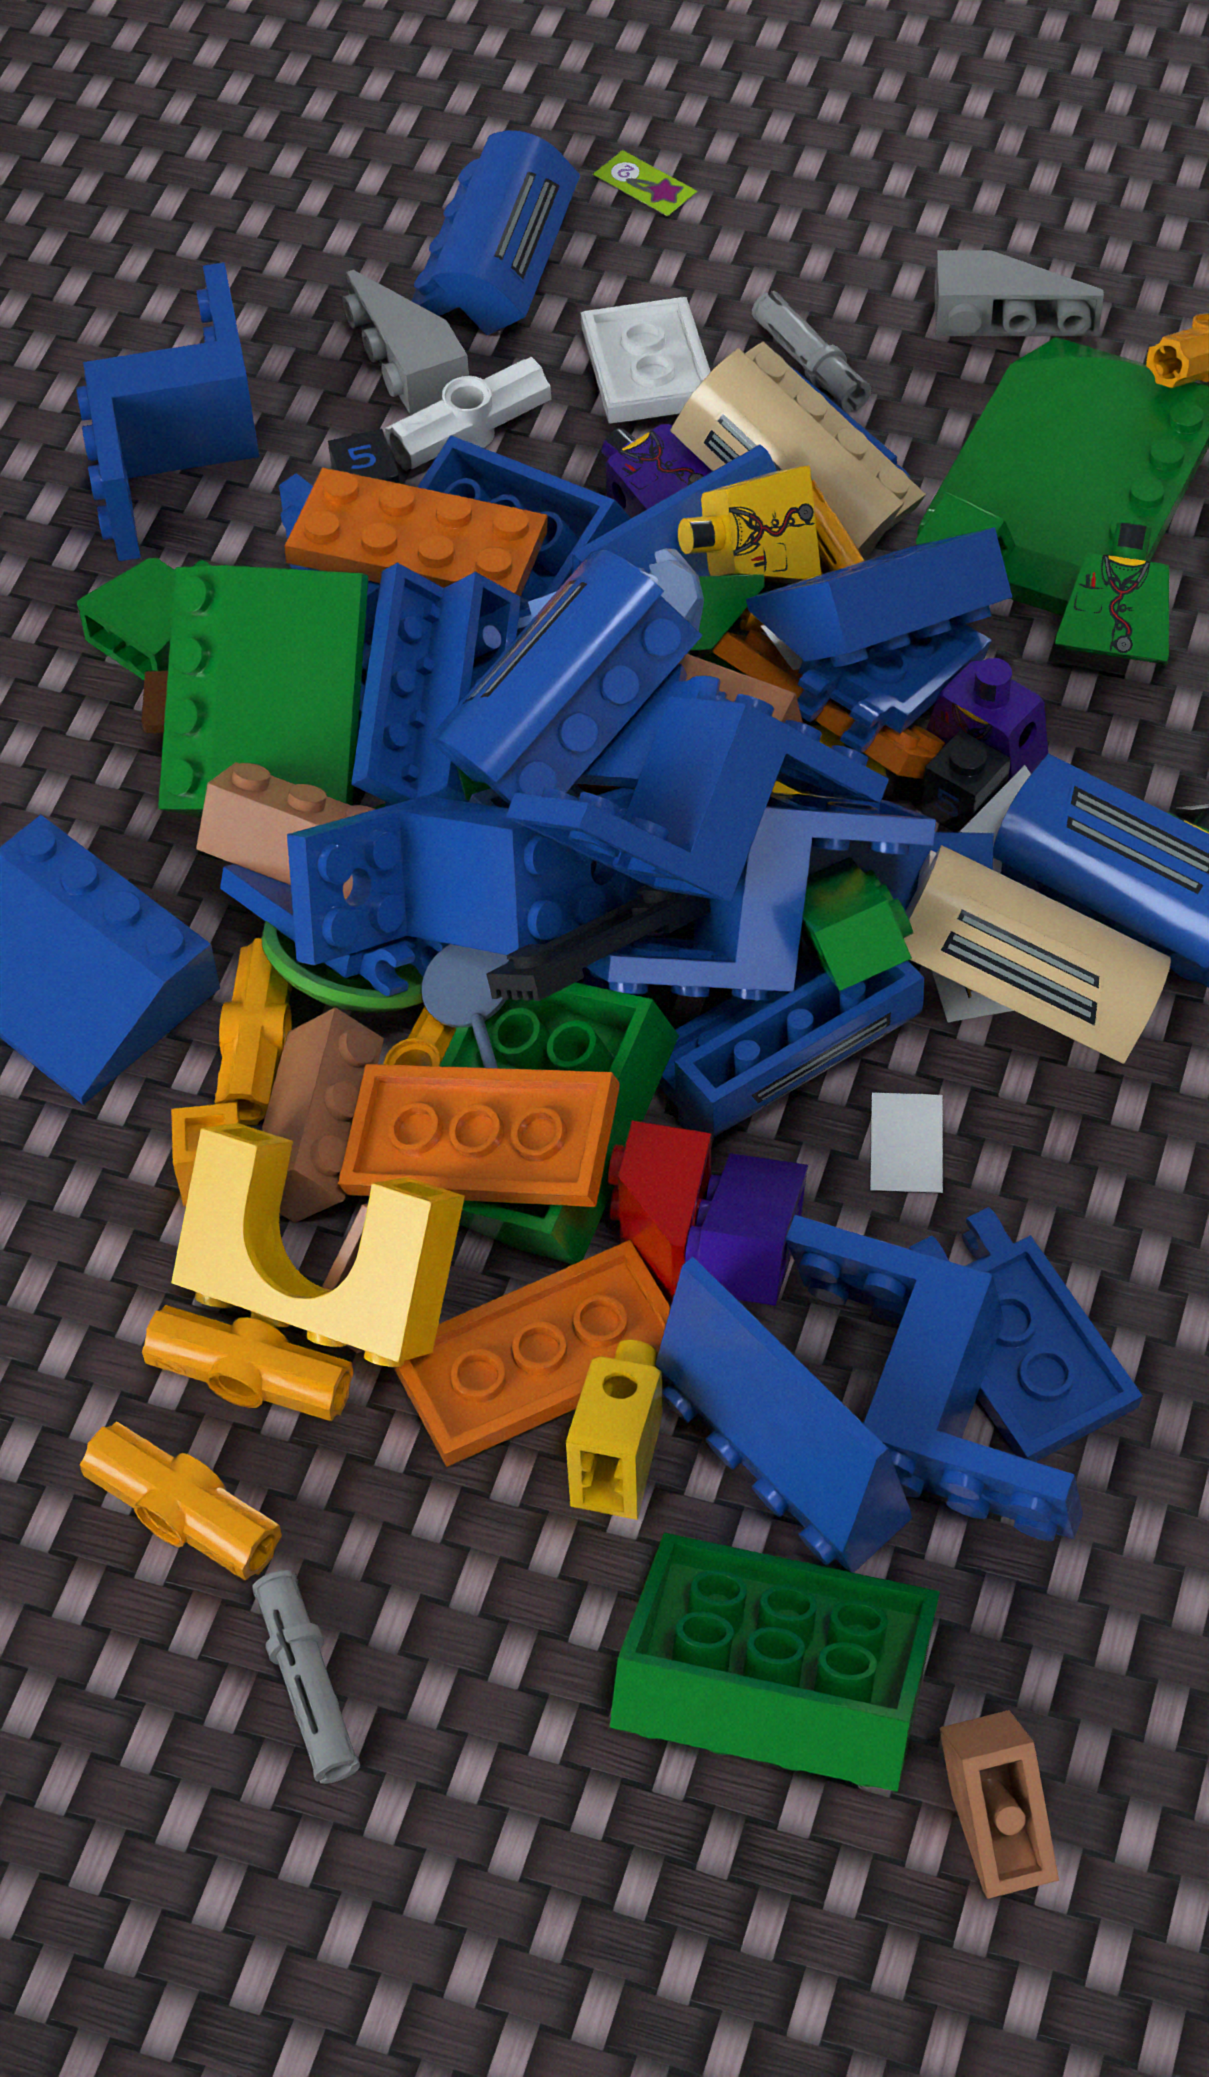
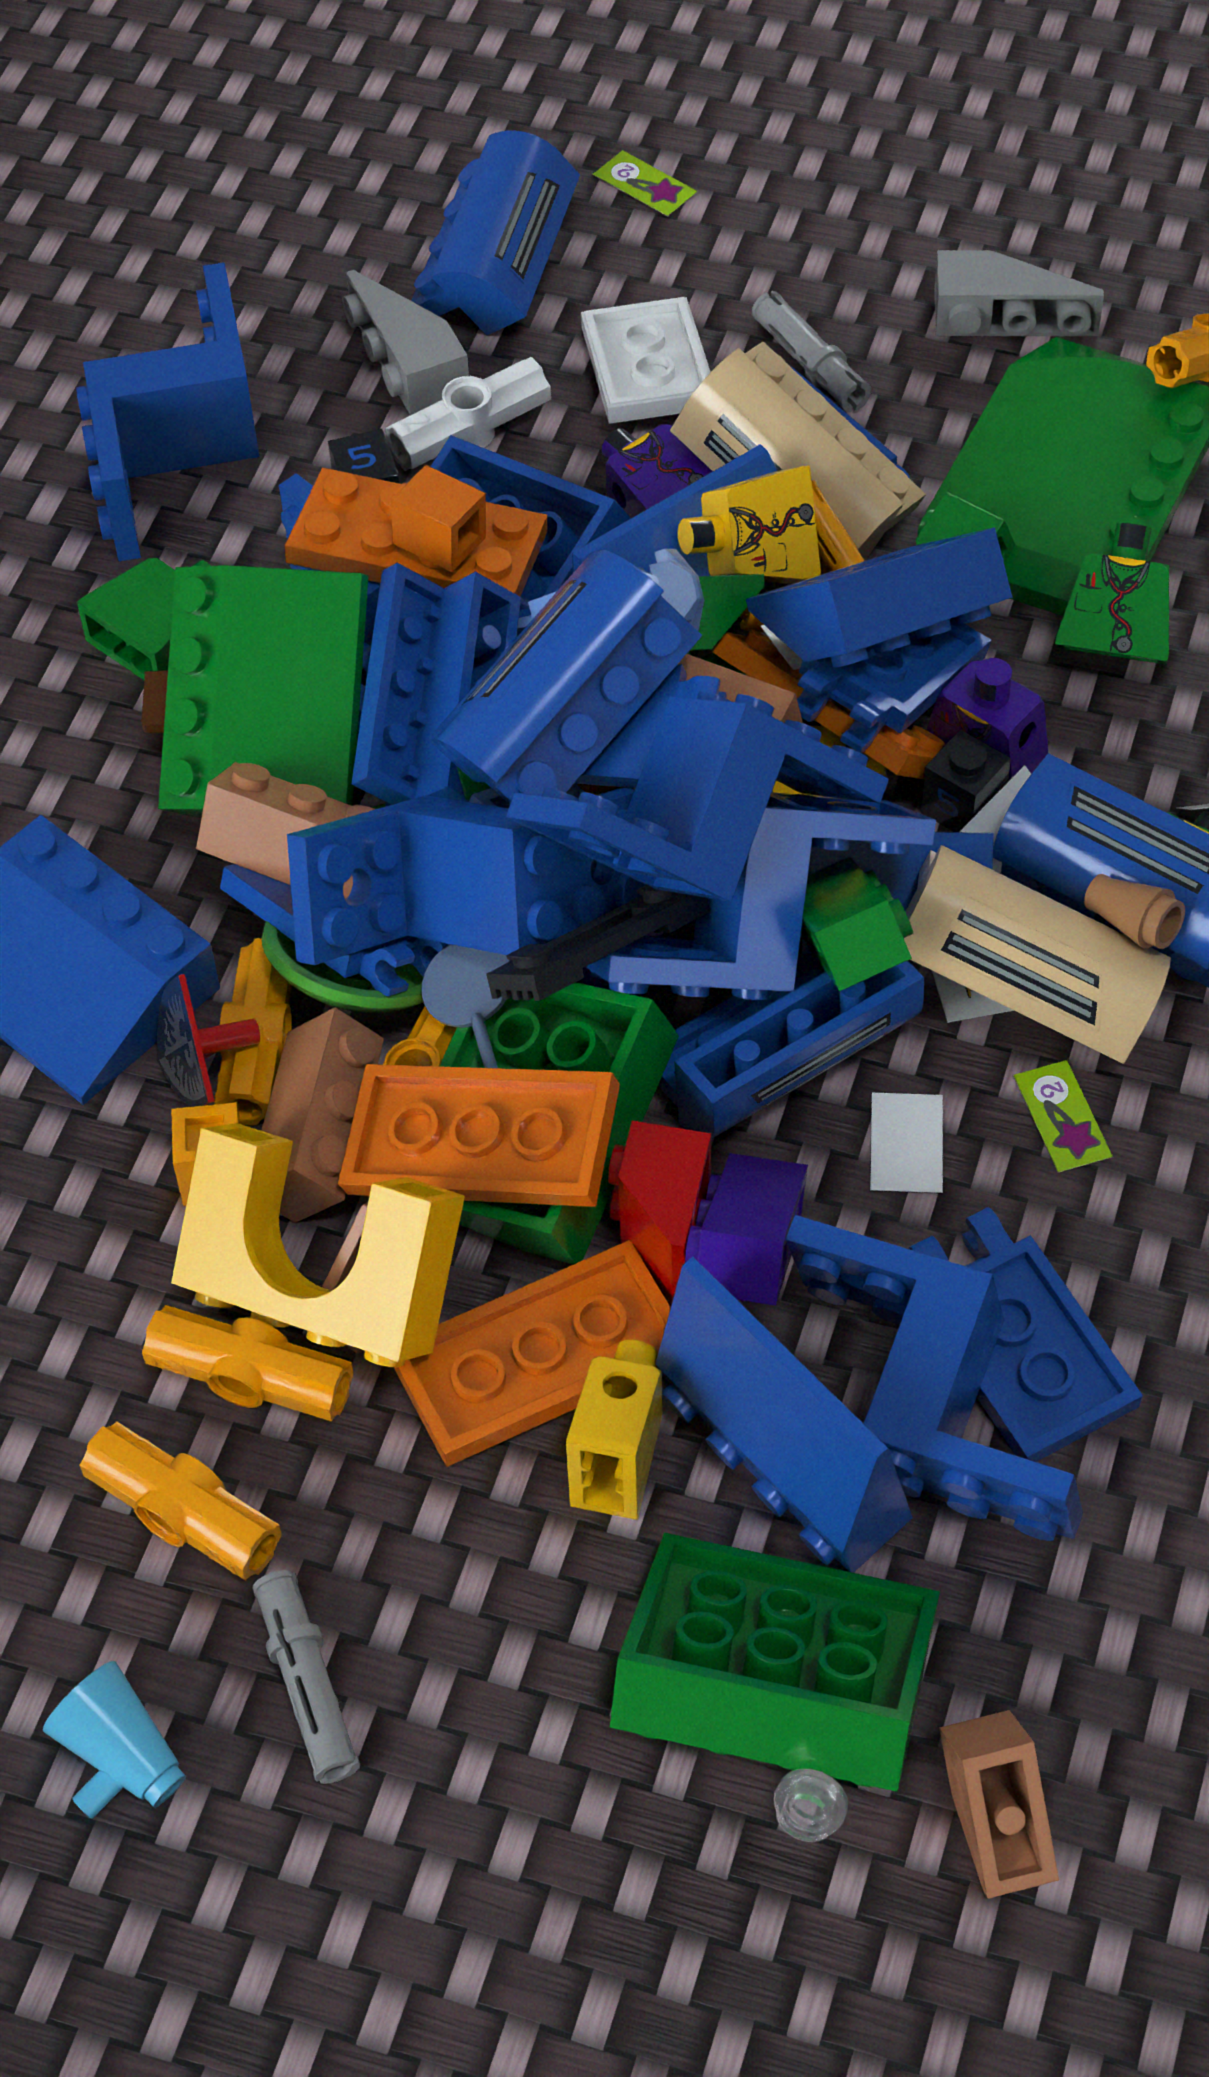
none -> medium azure piece [43,1661,186,1819]
none -> shield [157,974,260,1107]
none -> orange brick [389,465,486,572]
none -> clear plate [774,1769,848,1842]
none -> lime sticker [1013,1060,1113,1172]
none -> medium nougat cone [1084,874,1185,949]

